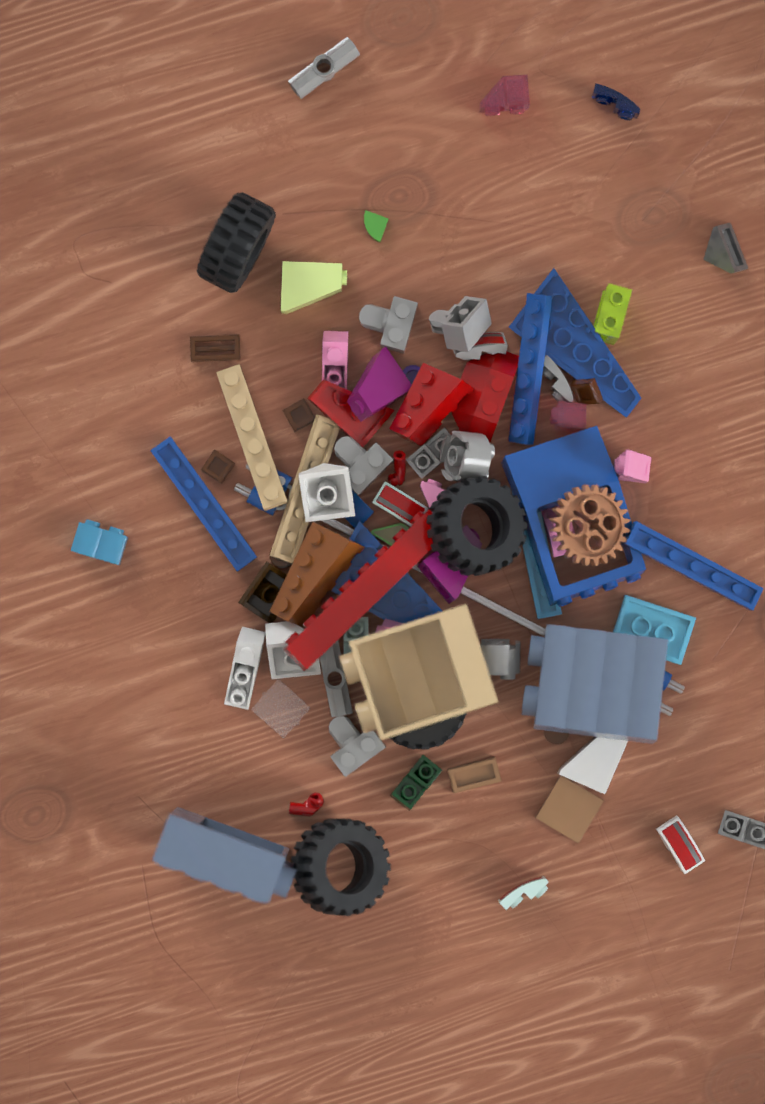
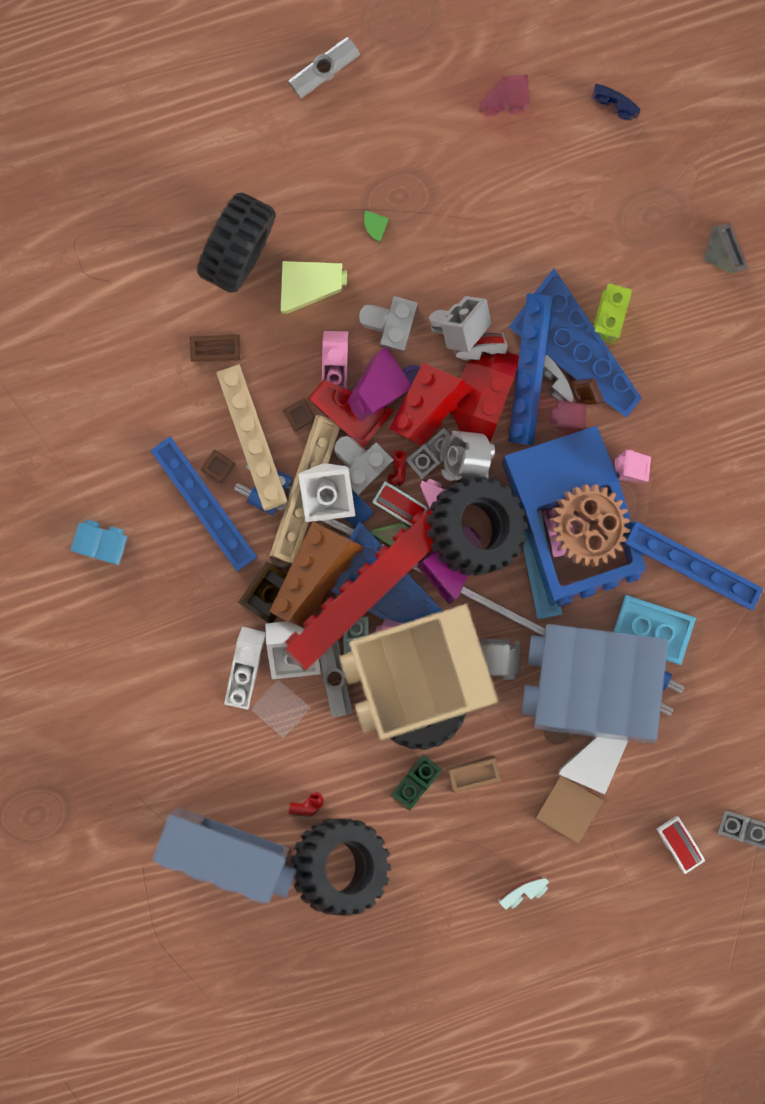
light grey brick [329,716,386,777] -> none

